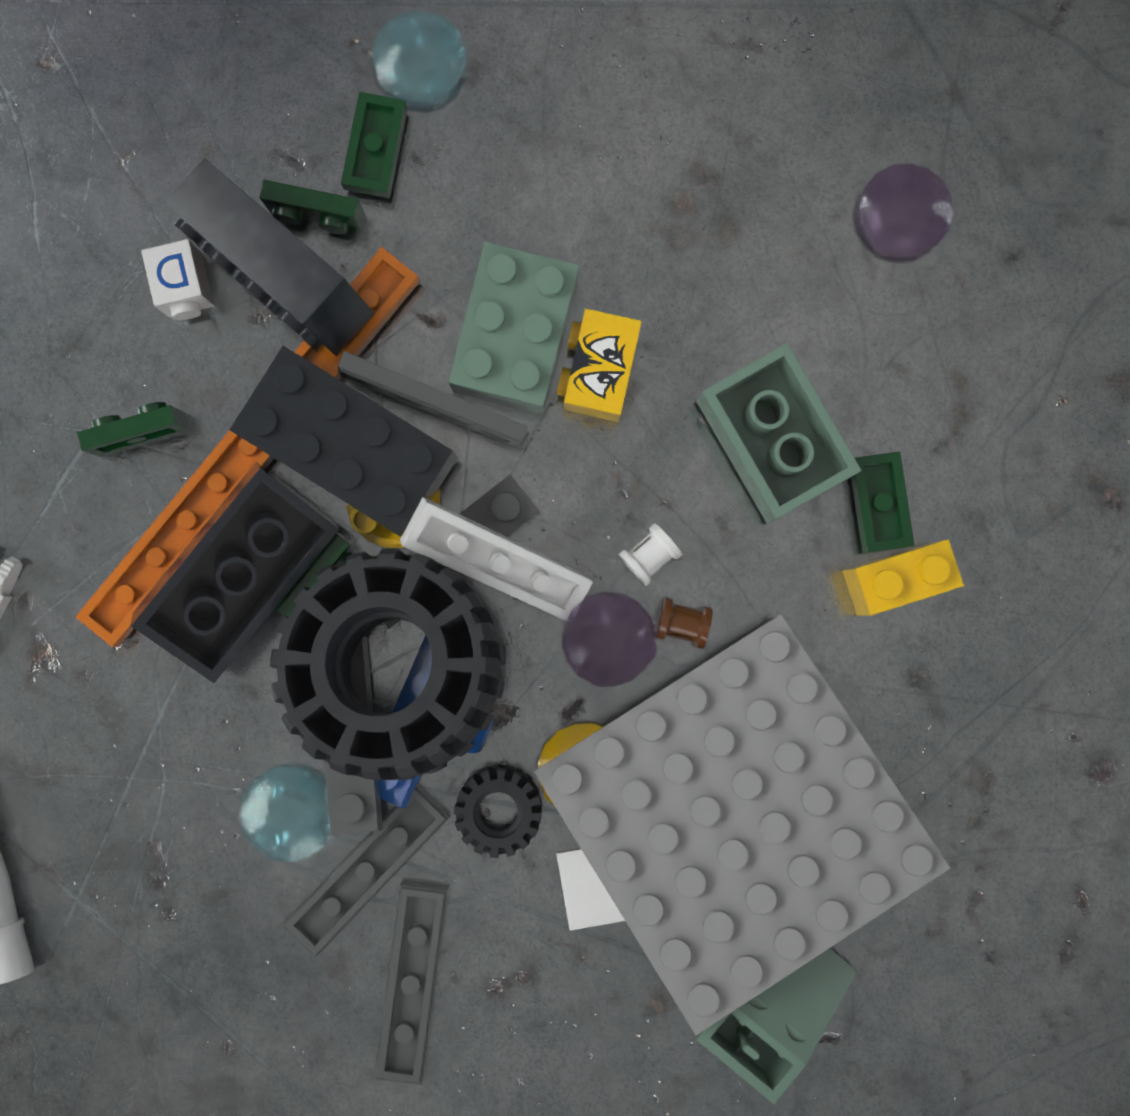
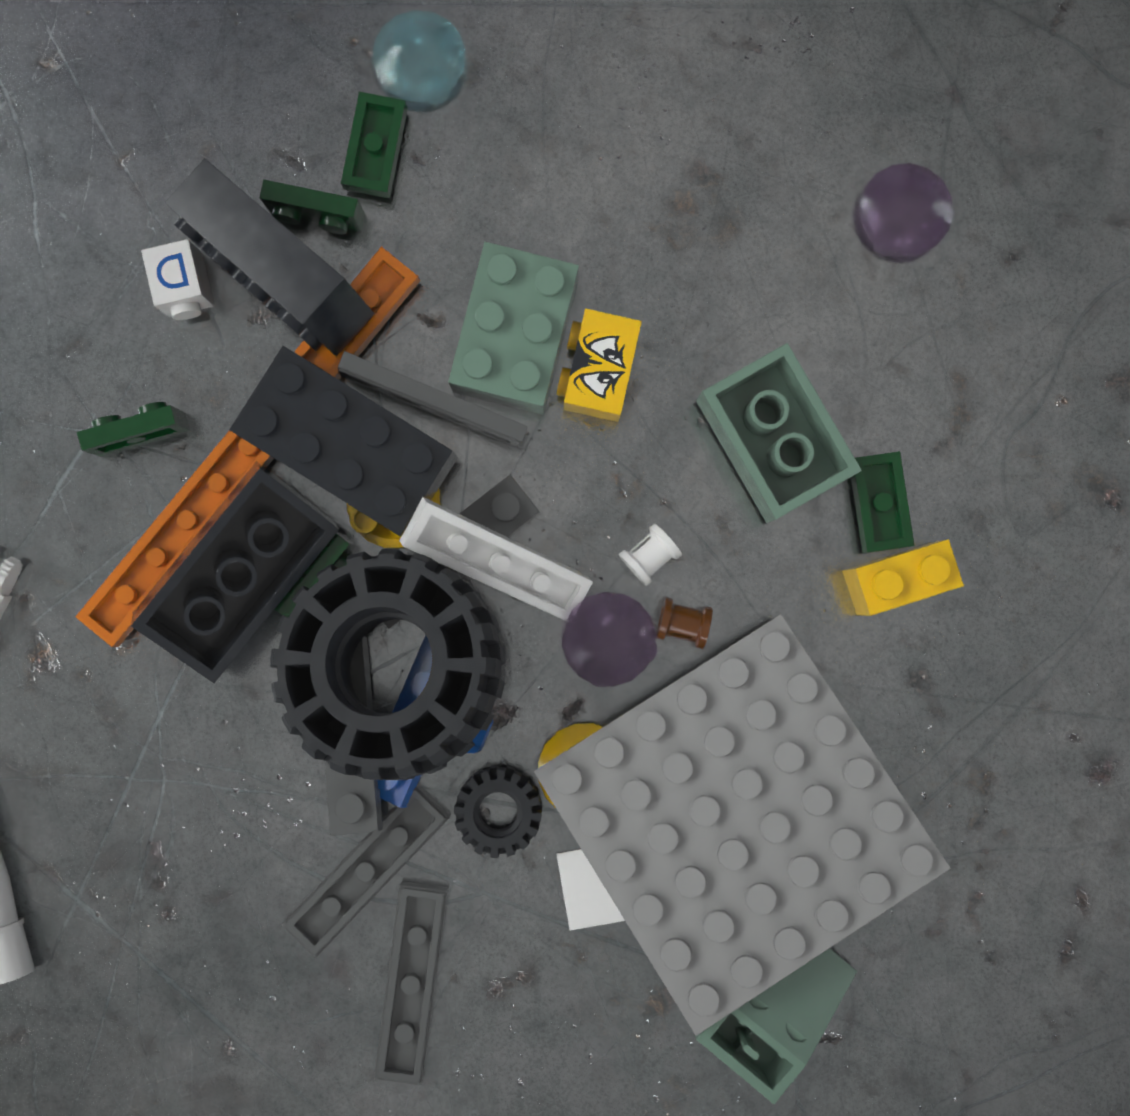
clear light blue dish [239,766,330,863] -> none

